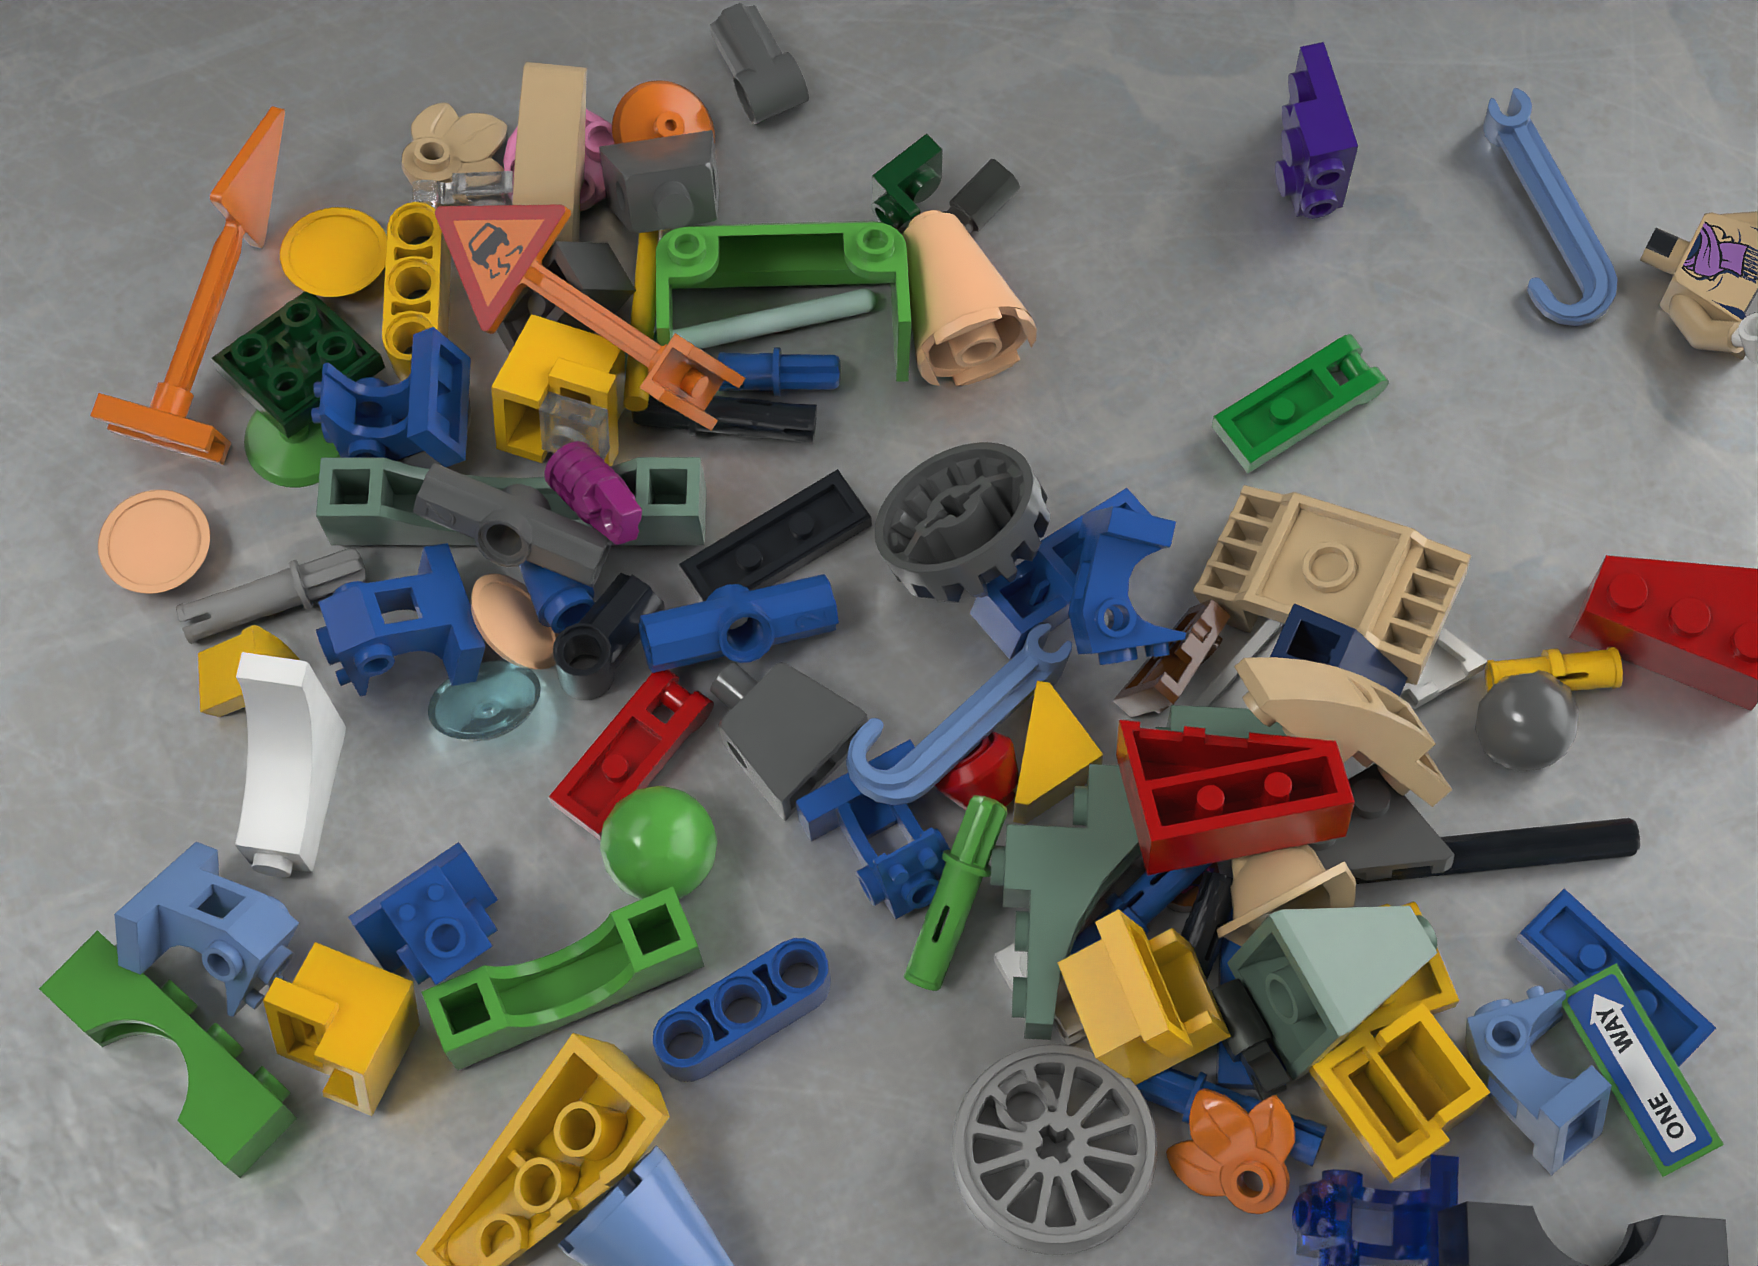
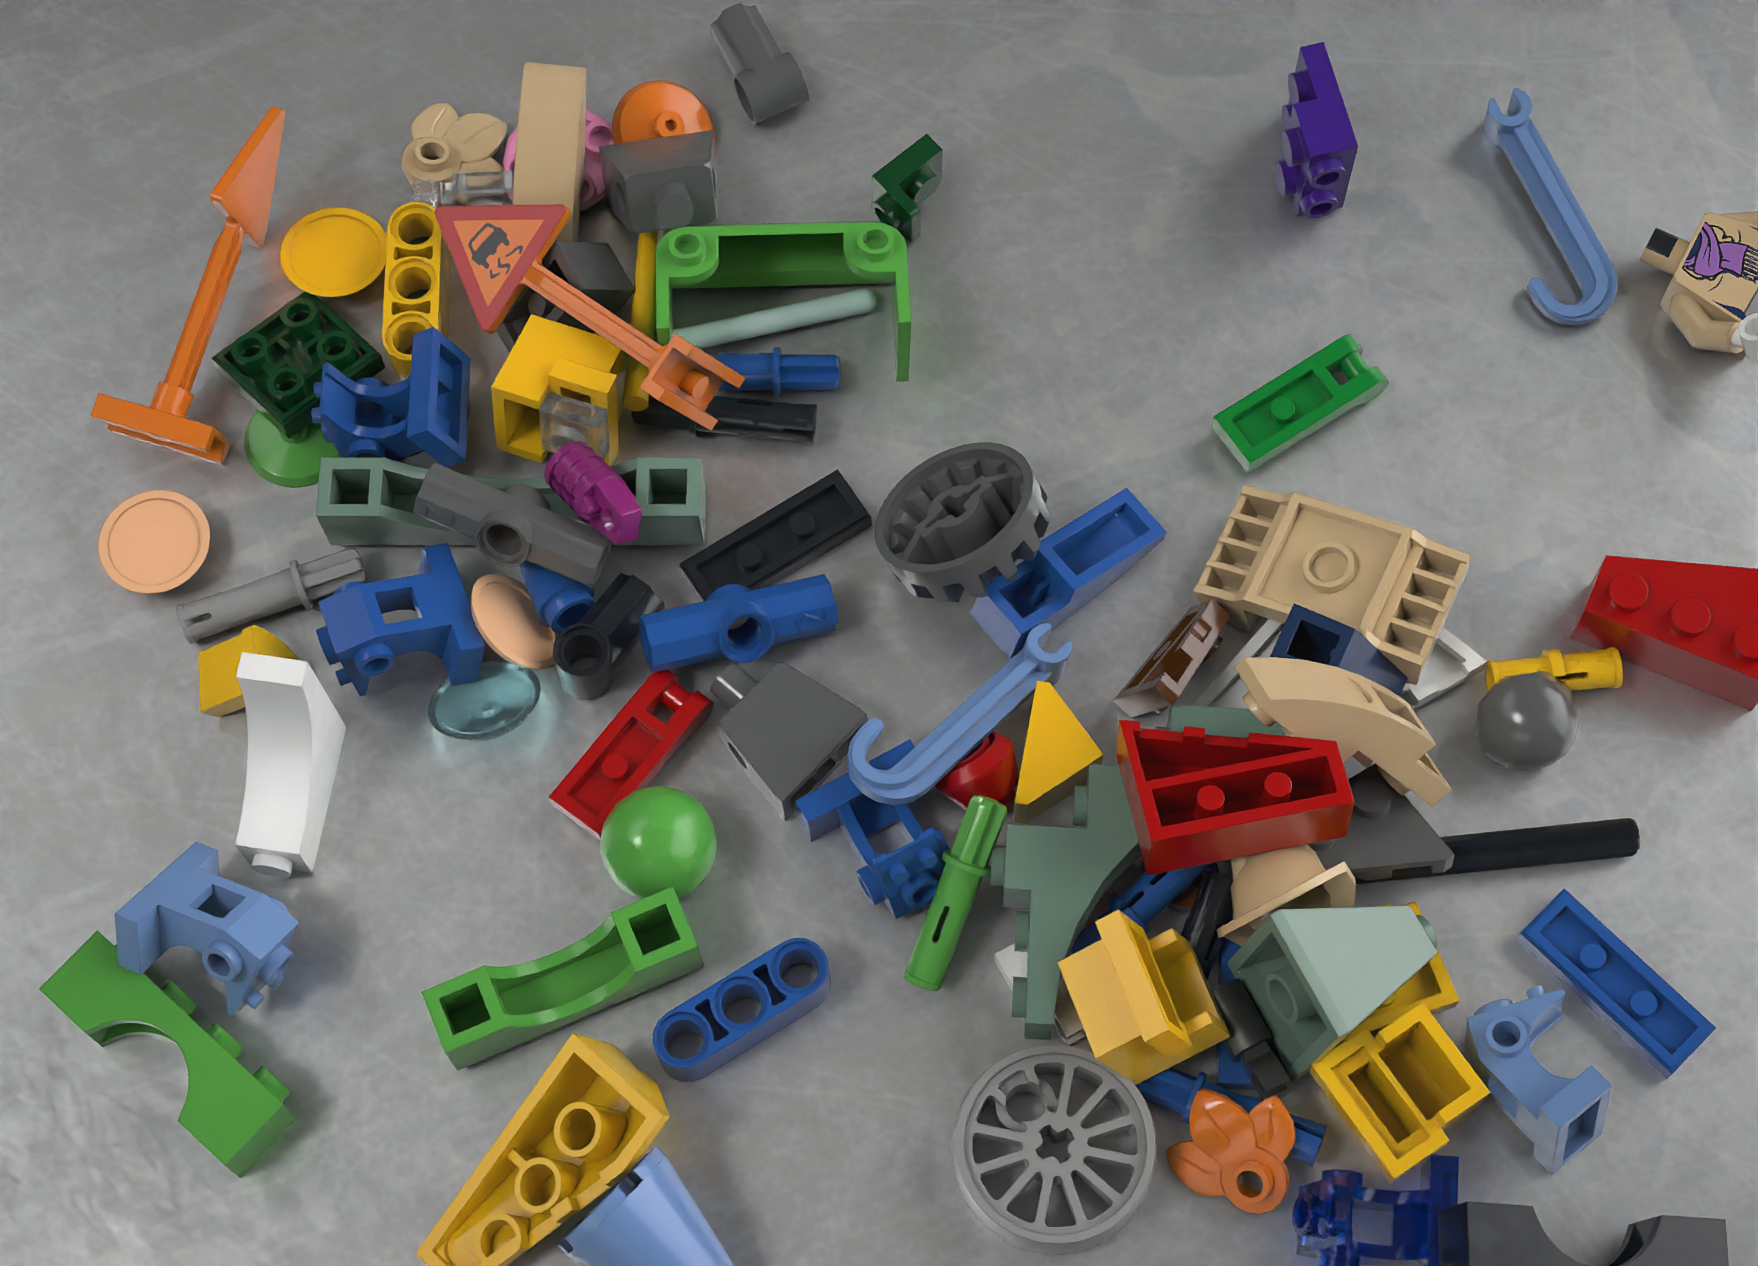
yellow plate [263,942,420,1116] -> none
blue tile [348,842,498,985] -> none
light nougat cone [902,210,1037,386] -> none
pearl dark grey bar [942,159,1020,234] -> none
blue tile [1068,506,1186,665] -> none
tile [1562,963,1724,1177] -> none

